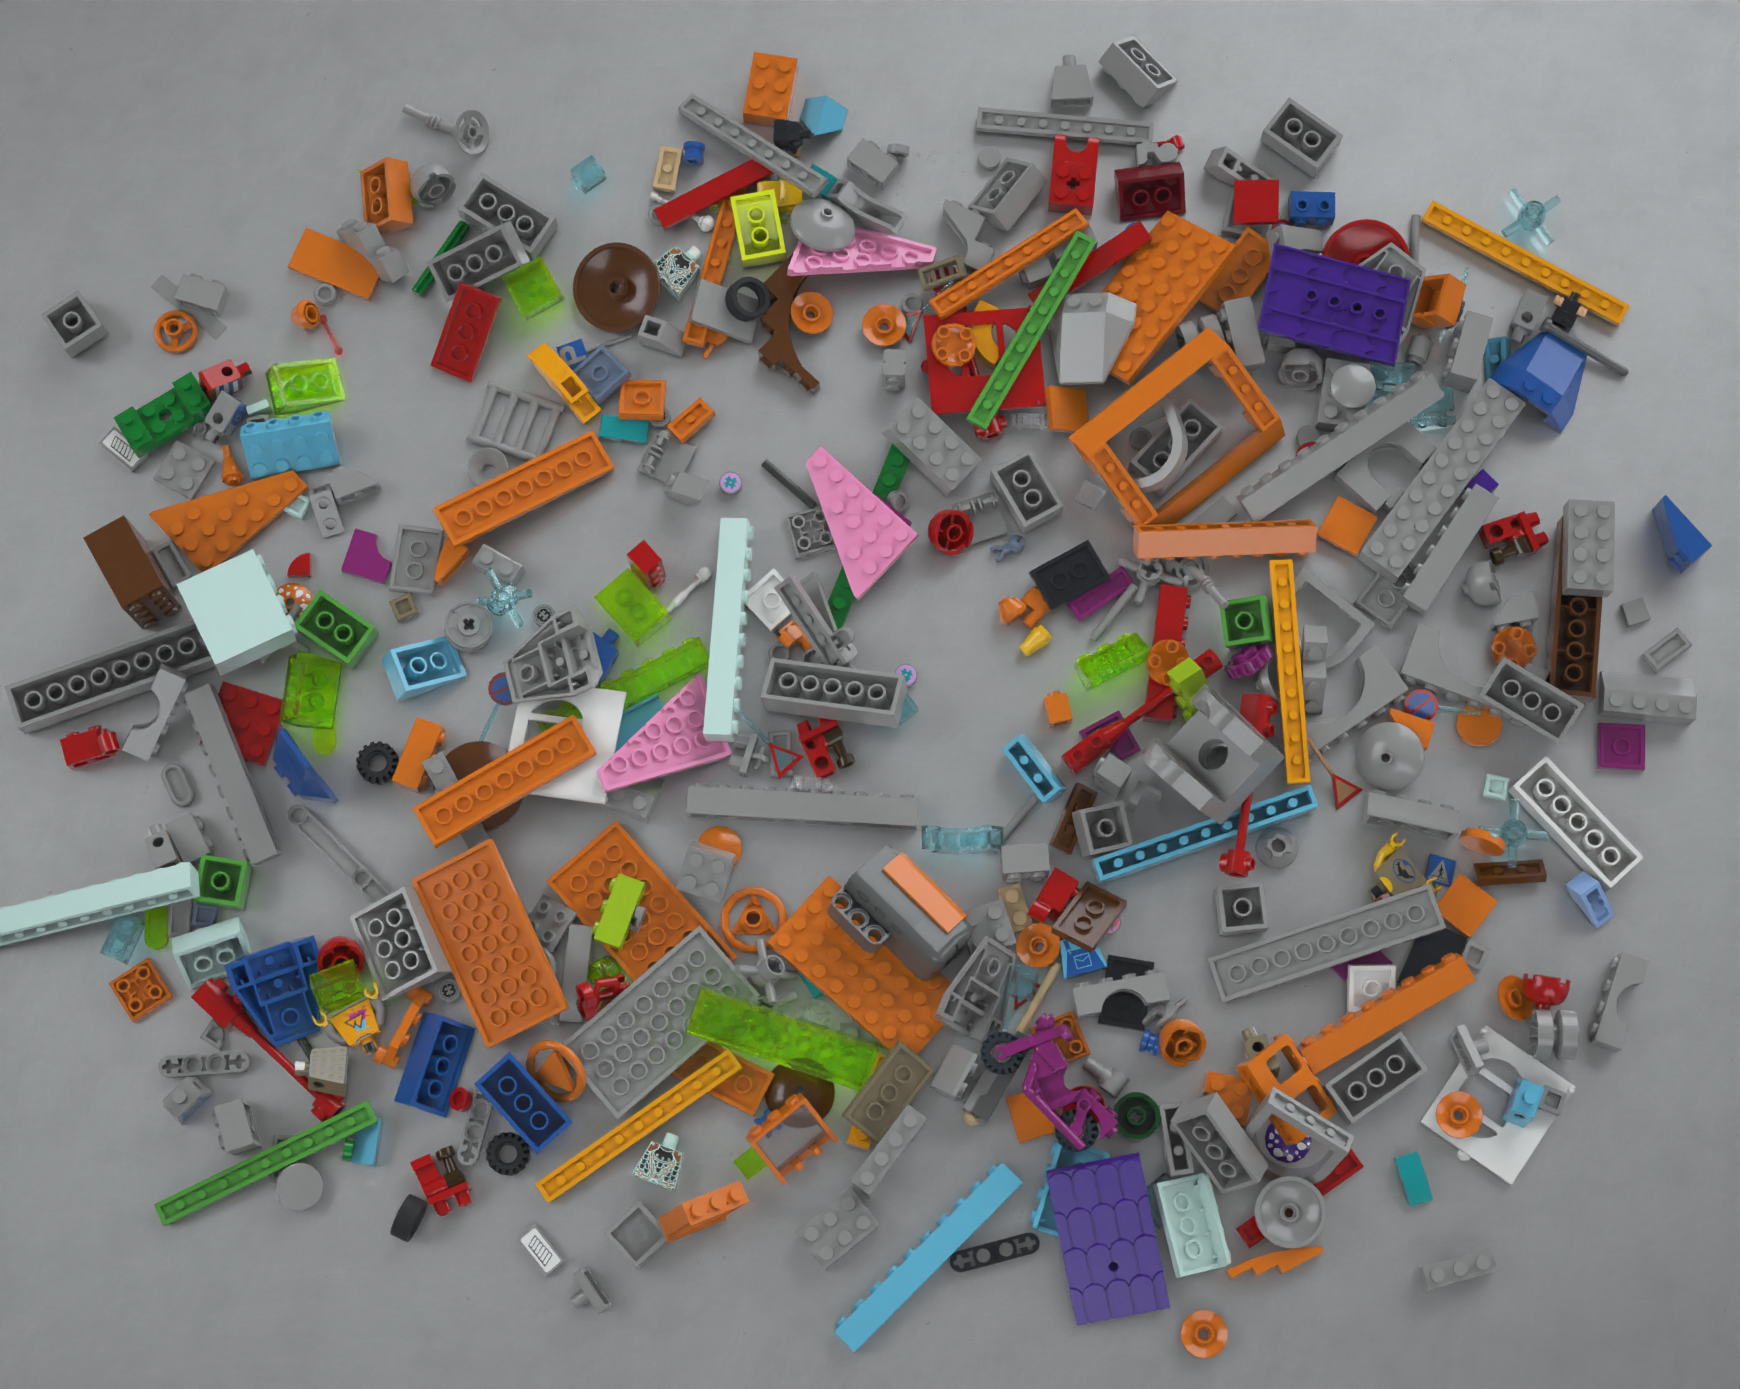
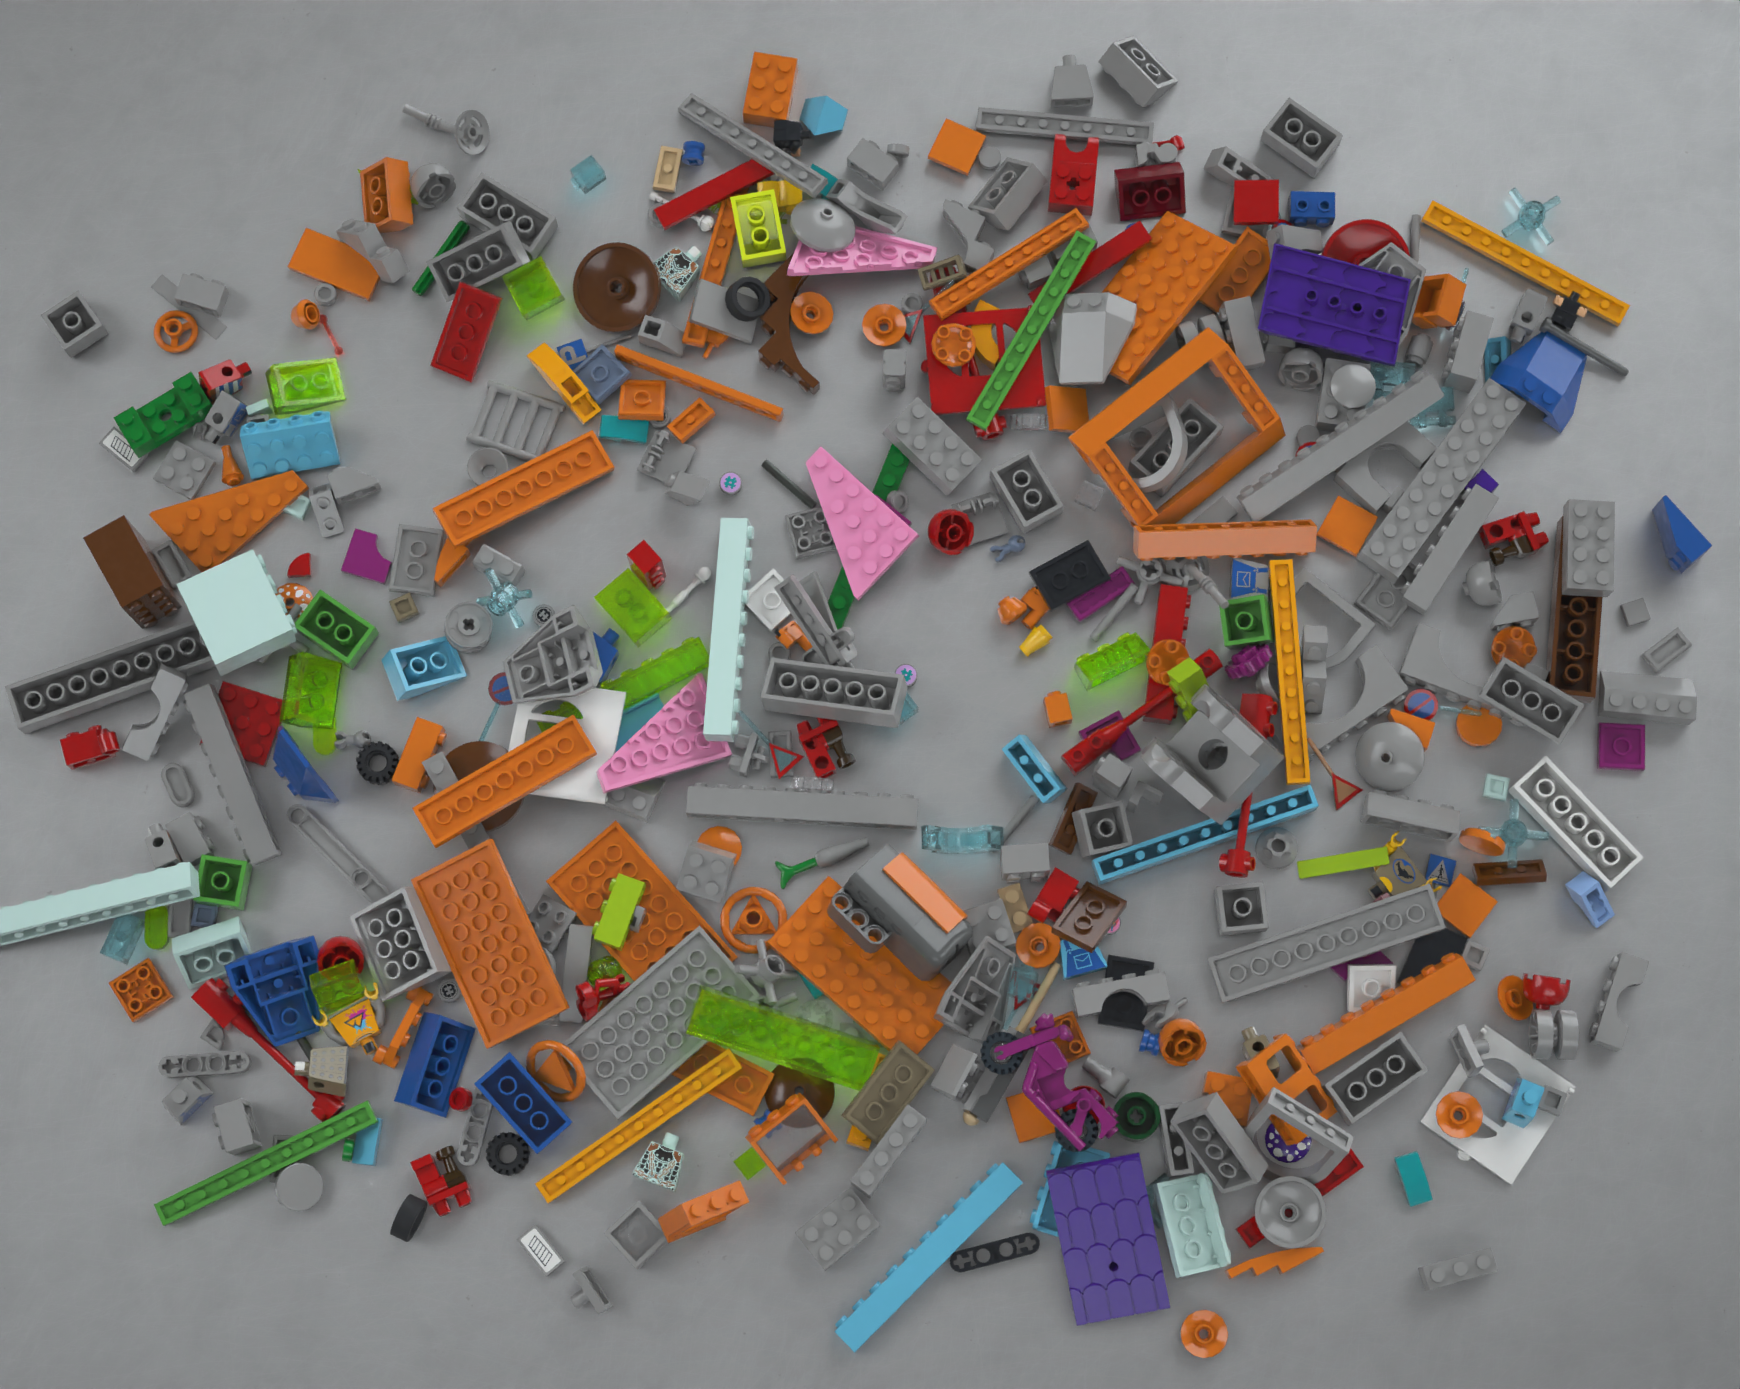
none -> light grey arm [334,730,371,750]
none -> orange tile [614,344,784,422]
none -> light grey piece [775,837,870,890]
none -> orange tile [928,118,986,176]
none -> torso [1229,558,1271,600]
none -> lime sticker [1297,846,1390,879]

